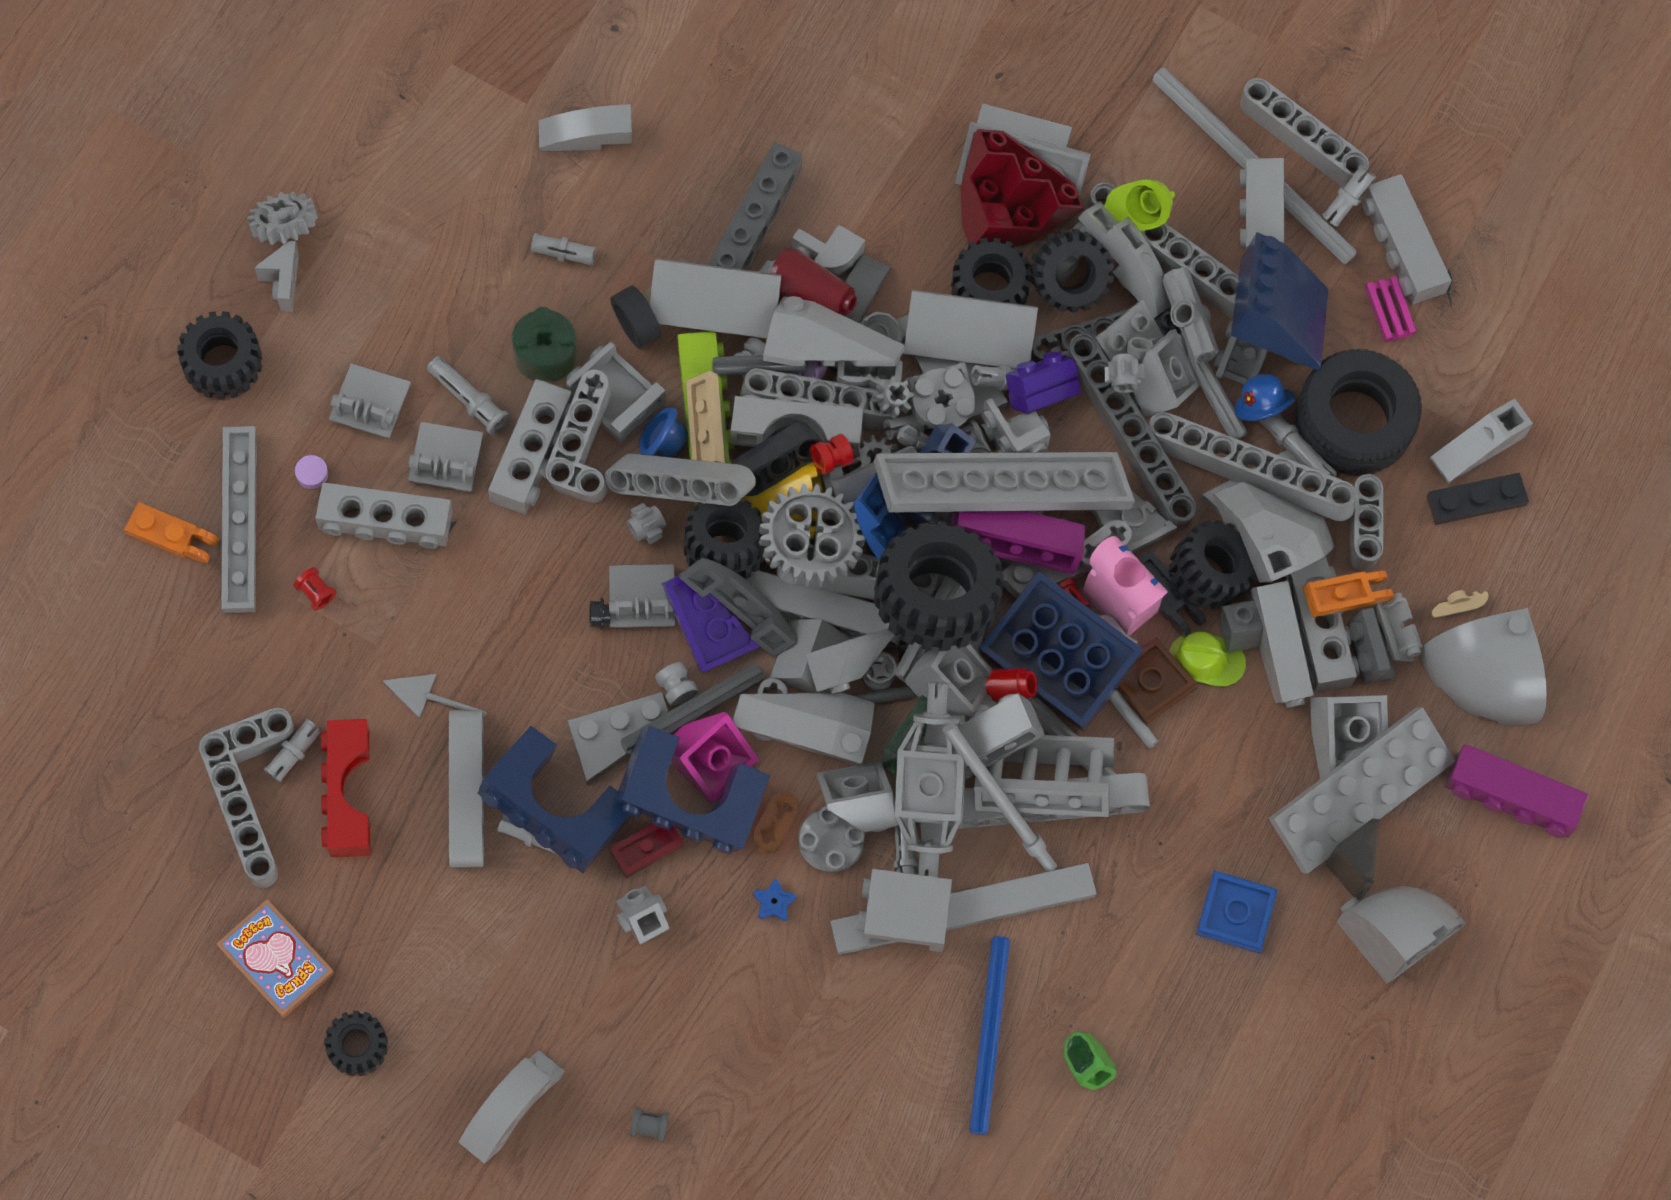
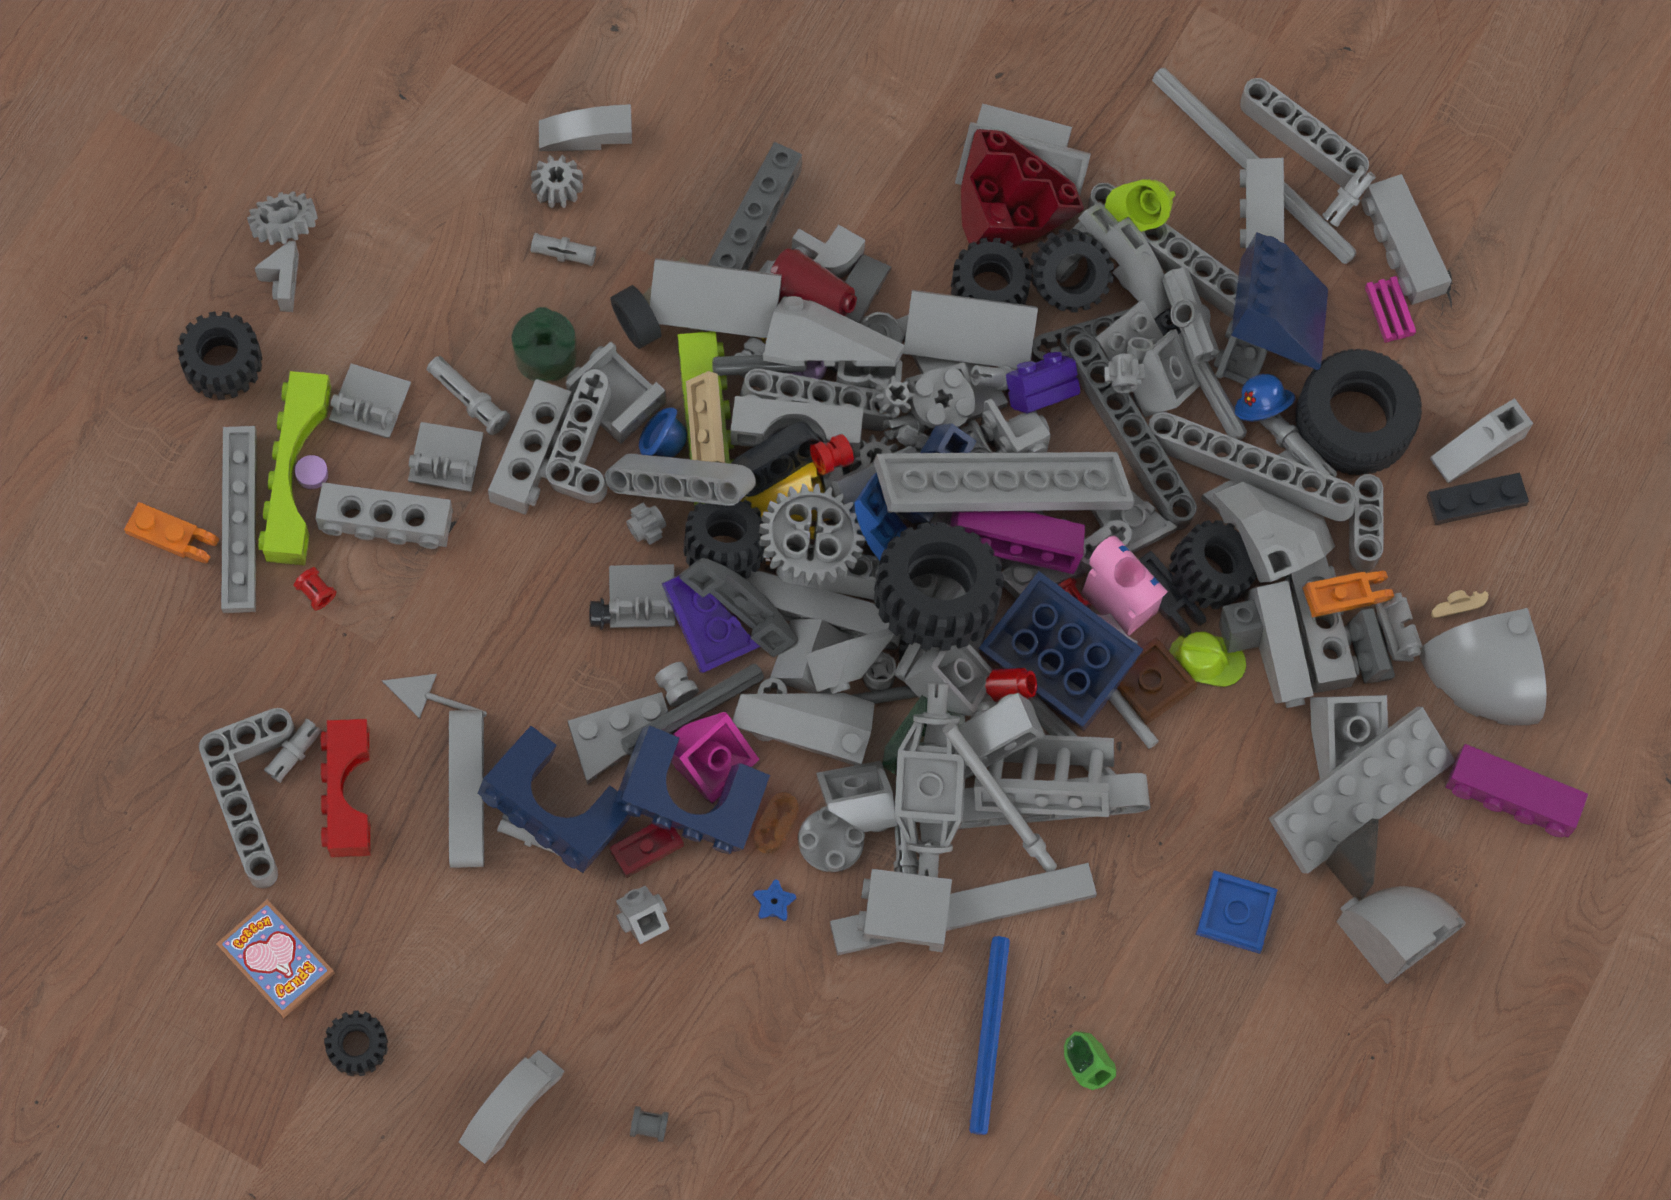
none -> lime arch [258,371,332,565]
none -> light grey gear [531,154,583,209]

